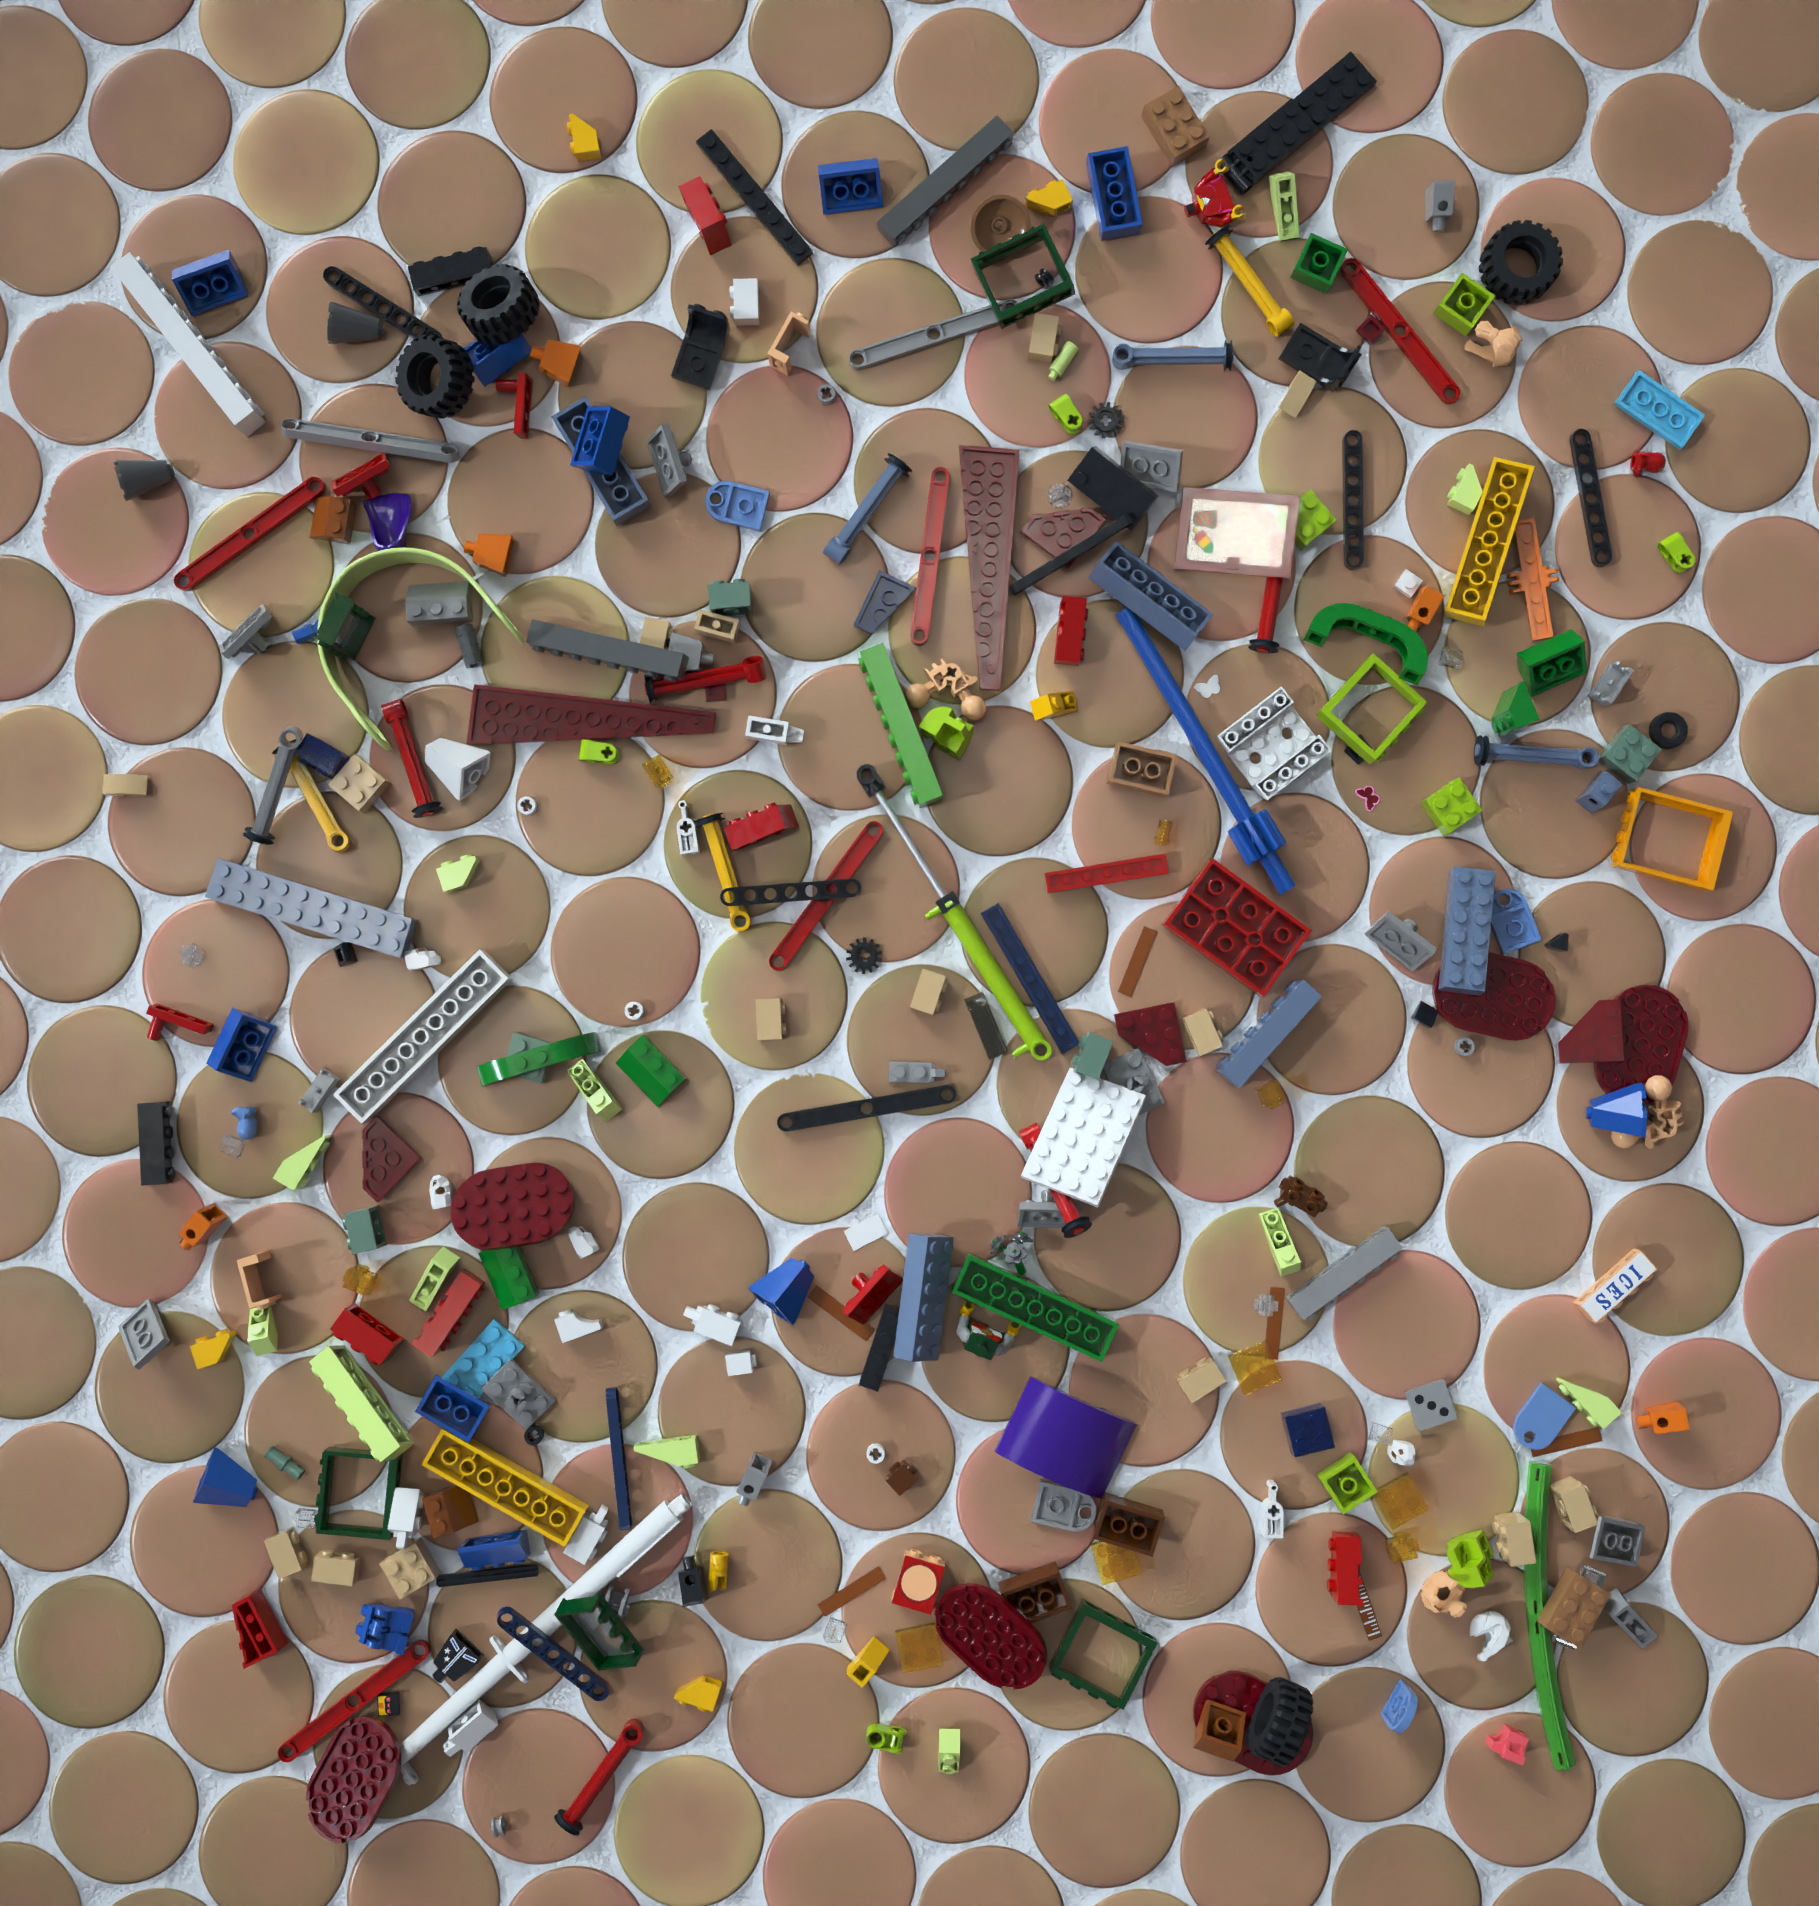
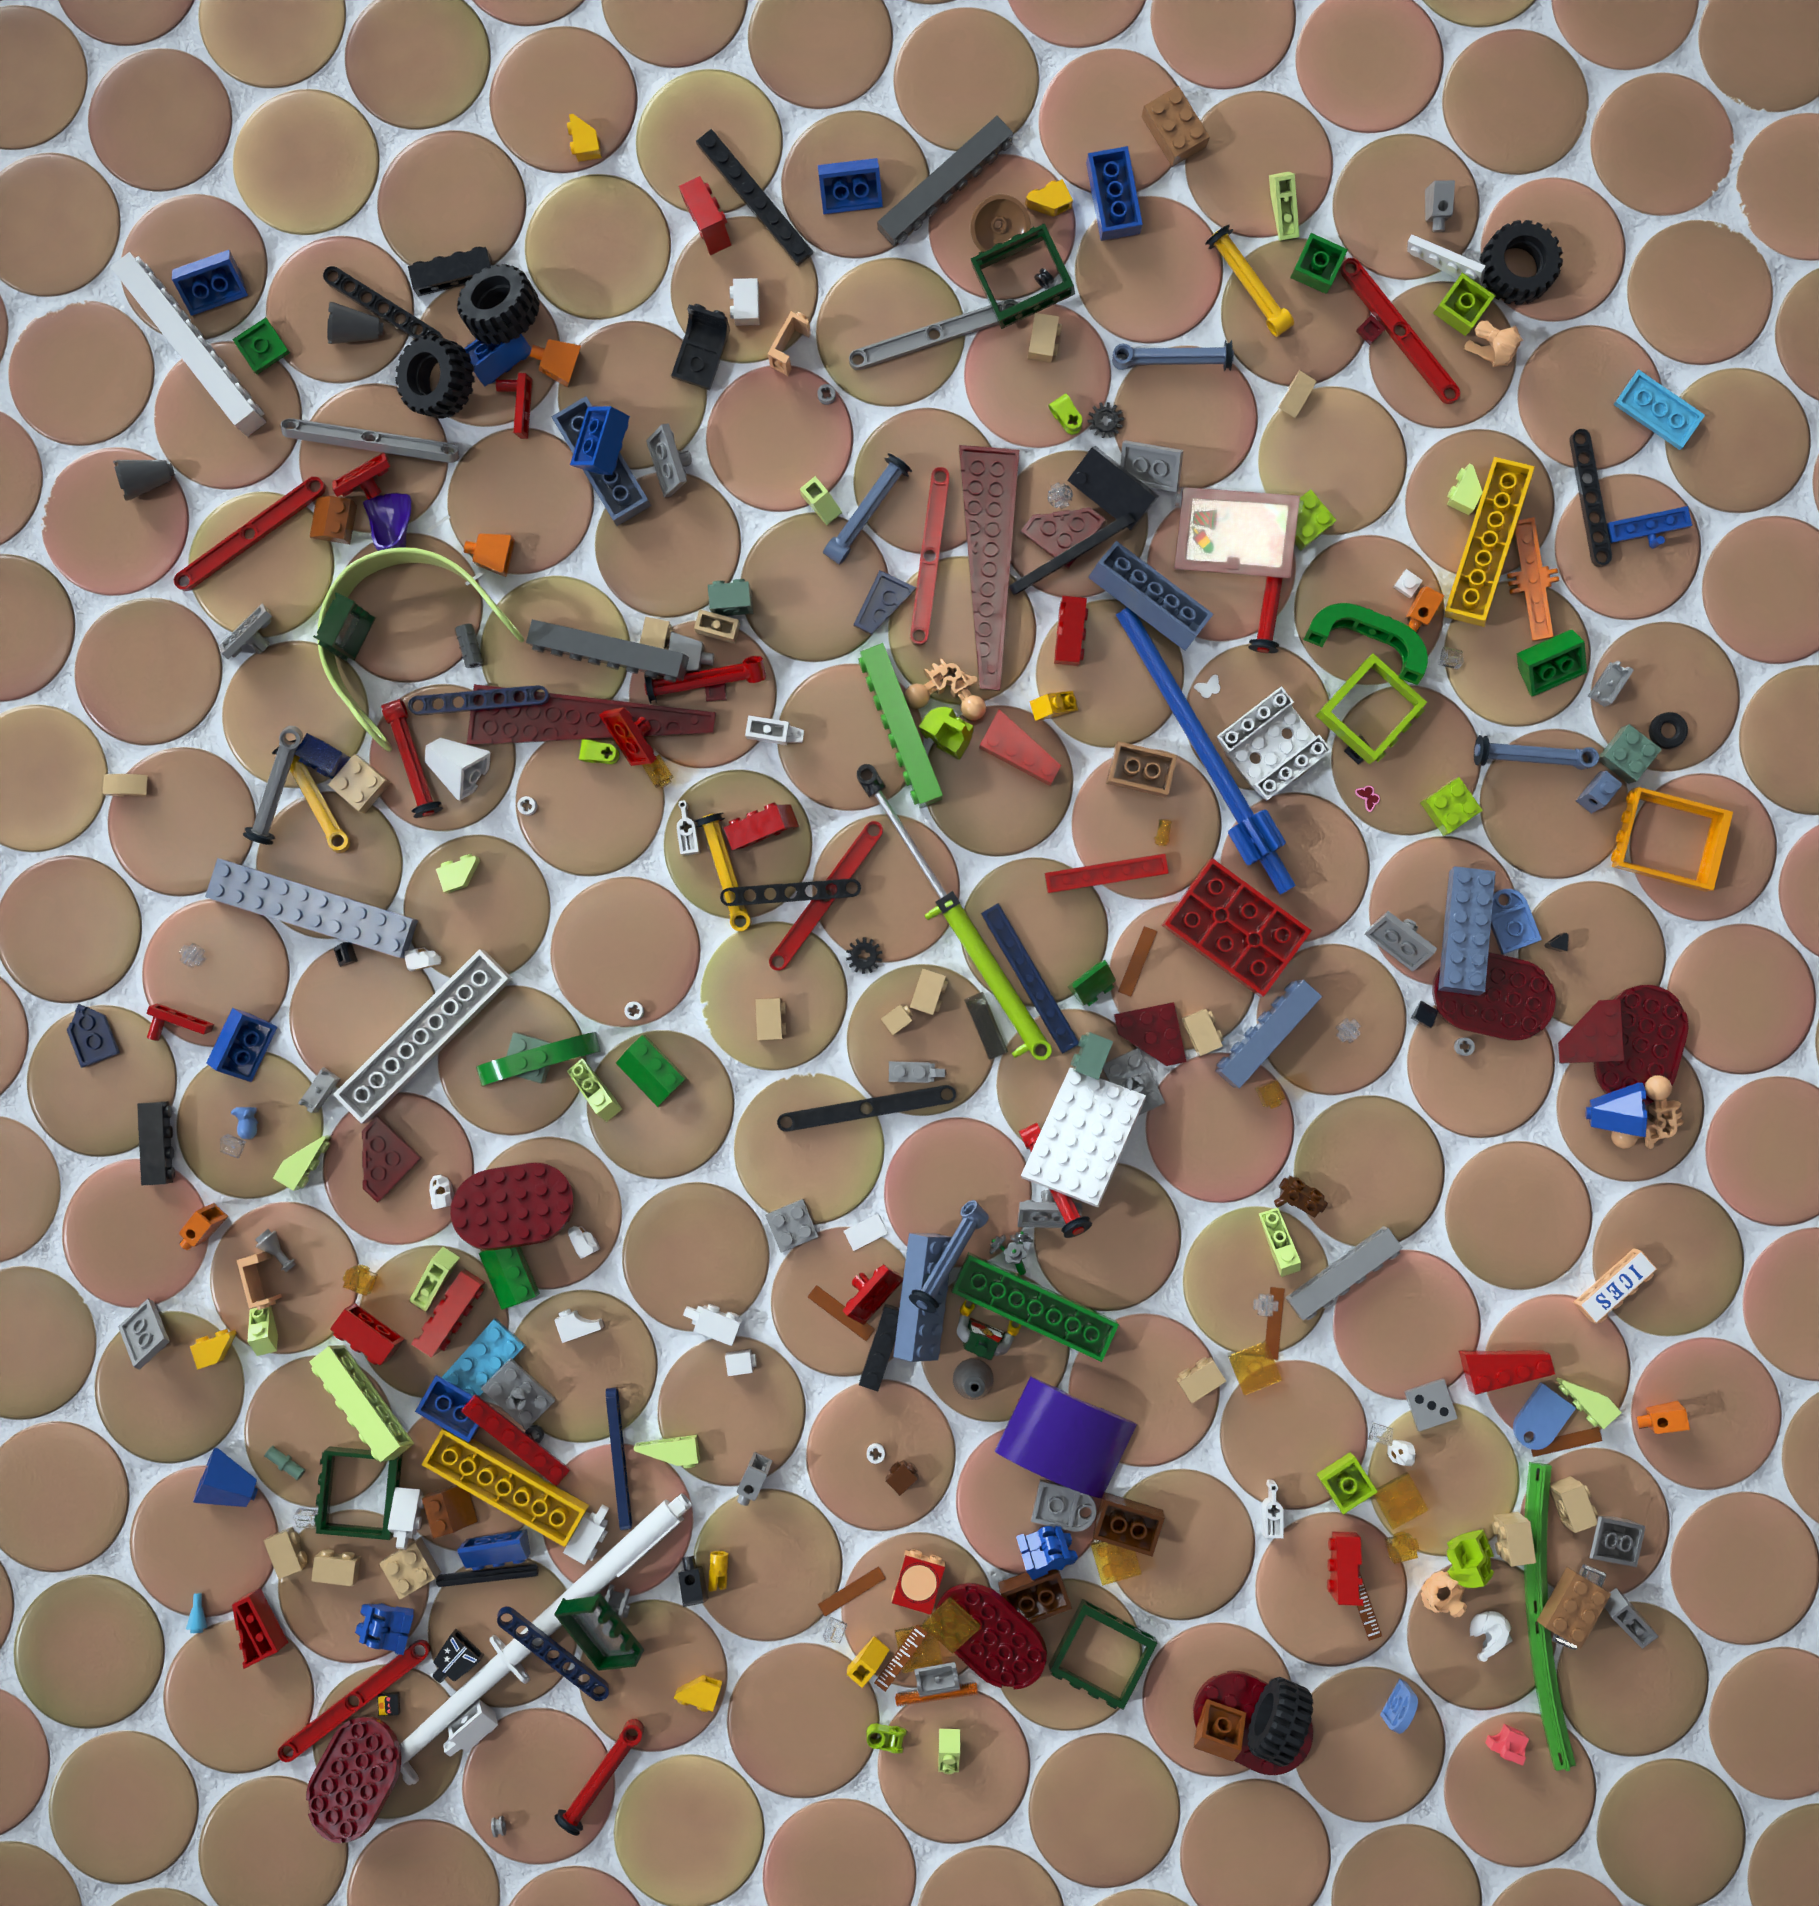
blue bar [292,619,319,644] -> none
sand green brick [343,1205,387,1255] -> none
light grey slope [405,581,473,626] -> none
medium blue tile [705,481,770,532] -> none
blue slope [748,1258,814,1325] -> none
yellowish green cylinder [1048,341,1079,381] -> none
red torso [1184,159,1246,228] -> none
black hinge [1220,52,1377,196] -> none
black bracket [1278,323,1362,392] -> none
clear blue brick [1281,1403,1335,1458] -> none
black beam [1342,430,1364,570] -> none
green slope [1491,681,1540,737] -> none
red animal [1630,451,1666,477] -> none
lime piece [1657,532,1695,573] -> none
none -> dark blue tile [67,1004,120,1068]
none -> medium azure cone [186,1593,208,1633]
none -> green plate [232,317,290,375]
none -> light grey piece [255,1229,296,1272]
none -> dark blue beam [408,685,550,716]
none -> red plate [461,1394,570,1486]
none -> red plate [599,707,657,766]
none -> light grey plate [765,1199,819,1253]
none -> yellowish green slope [800,476,842,525]
none -> dark orange sticker [874,1625,928,1692]
none -> tan brick [881,1005,913,1035]
none -> orange axle [895,1682,978,1706]
none -> sand blue piece [909,1200,989,1313]
none -> light grey hinge [914,1662,960,1697]
none -> clear yellow plate [922,1597,981,1654]
none -> dark grey cone [953,1358,994,1400]
none -> wedge [979,709,1061,786]
none -> blue hips [1016,1526,1078,1580]
none -> green slope [1067,960,1116,1006]
none -> clear gear [1336,1018,1361,1043]
none -> white wing [1407,235,1485,286]
none -> red wedge [1459,1350,1555,1395]
none -> blue plate [1607,506,1692,549]

